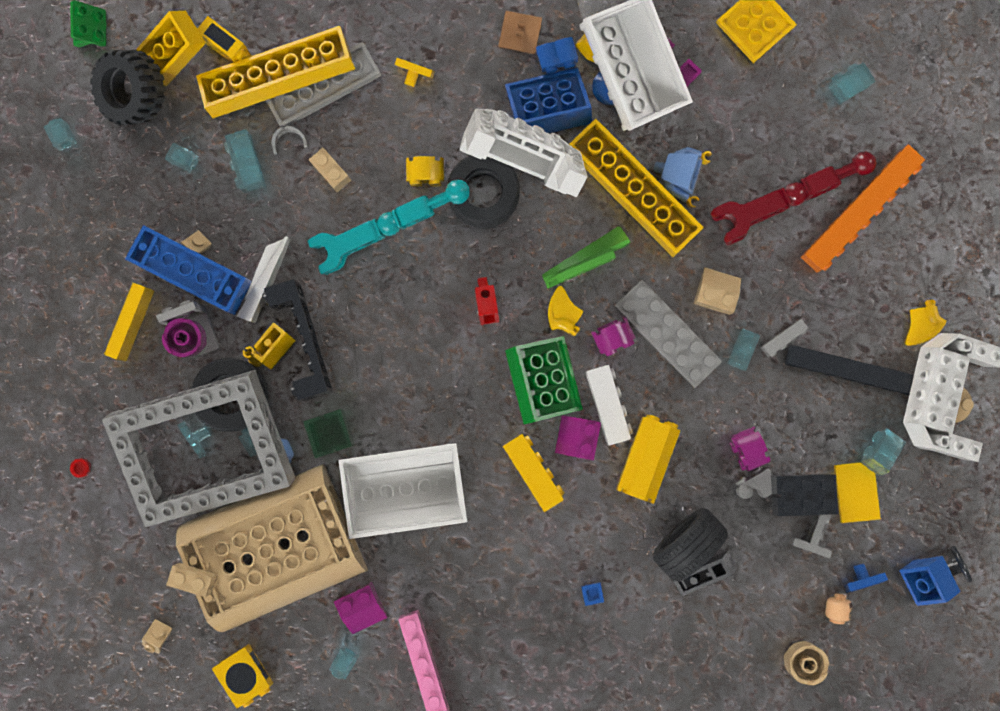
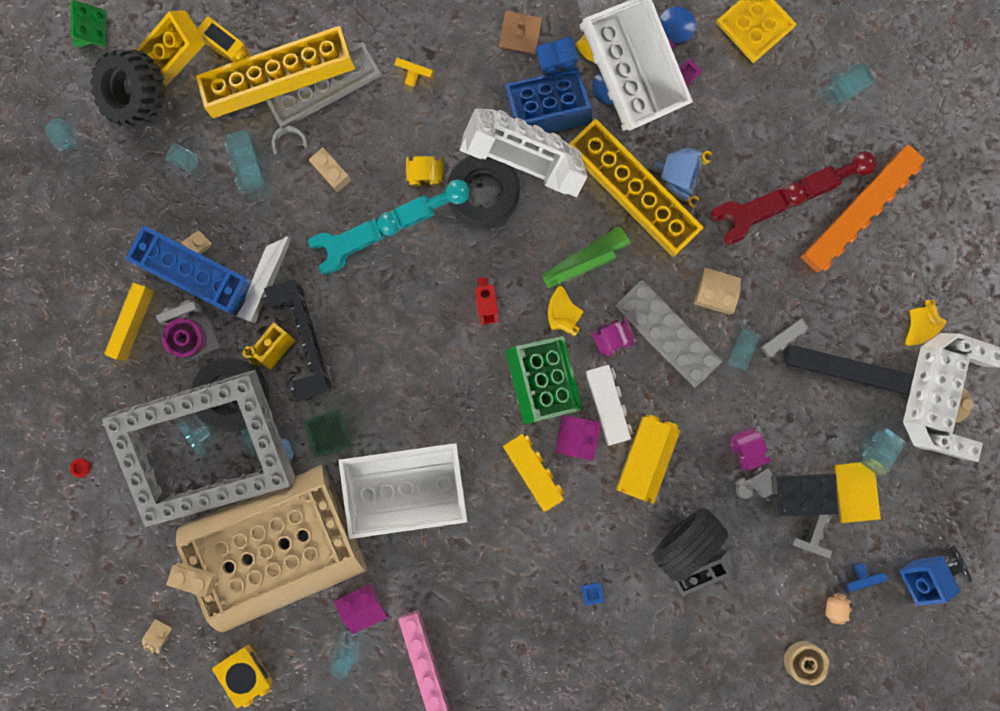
none -> blue dish [659,7,696,43]

